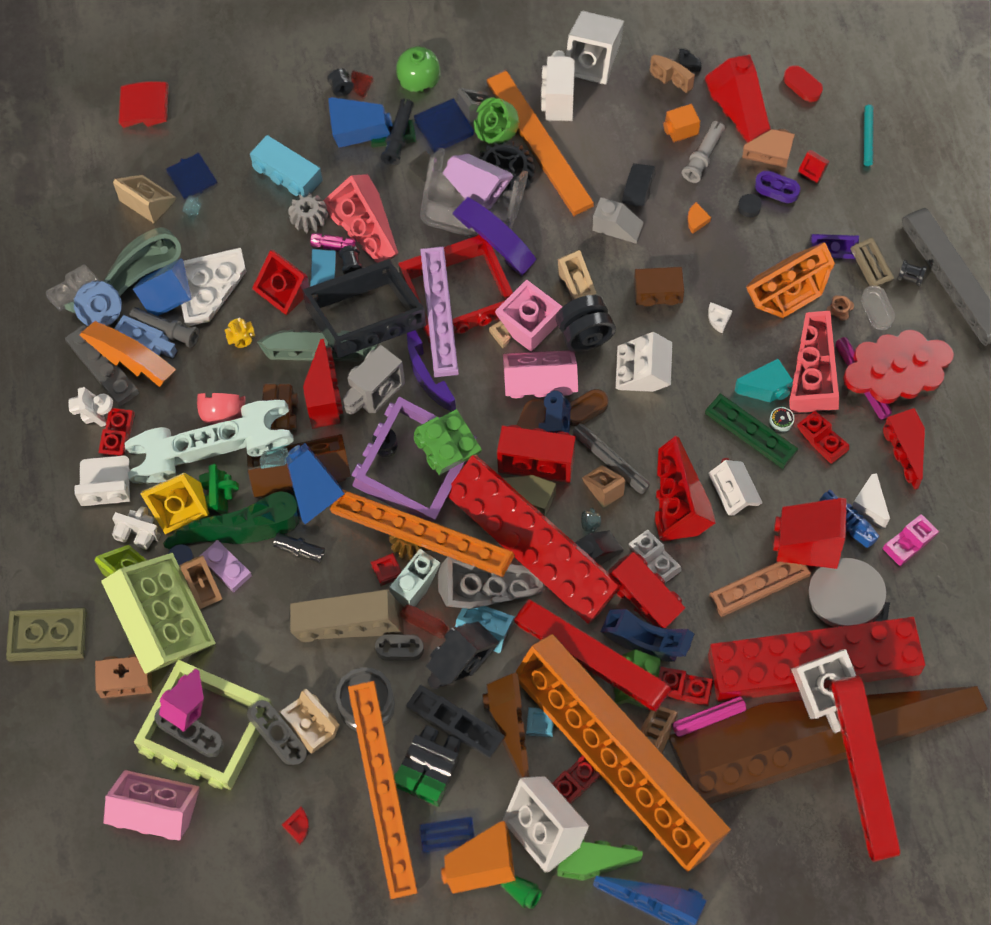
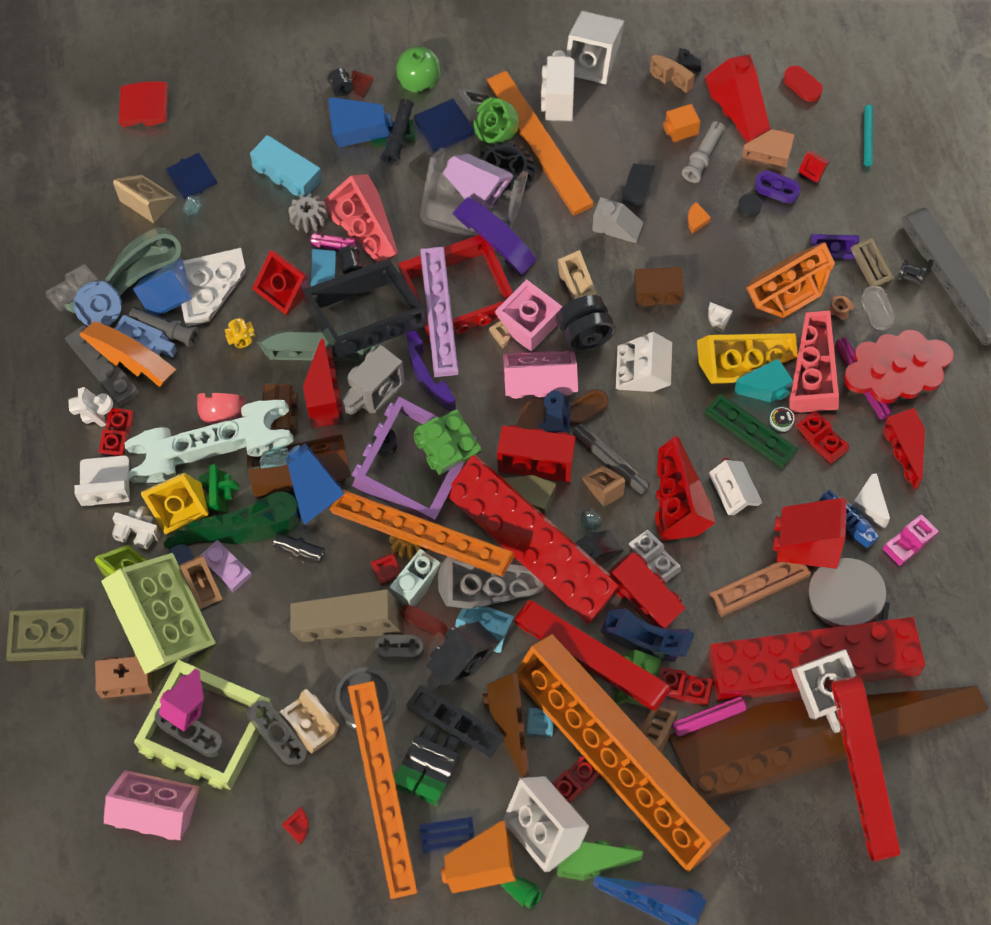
none -> yellow wedge [697,333,798,384]

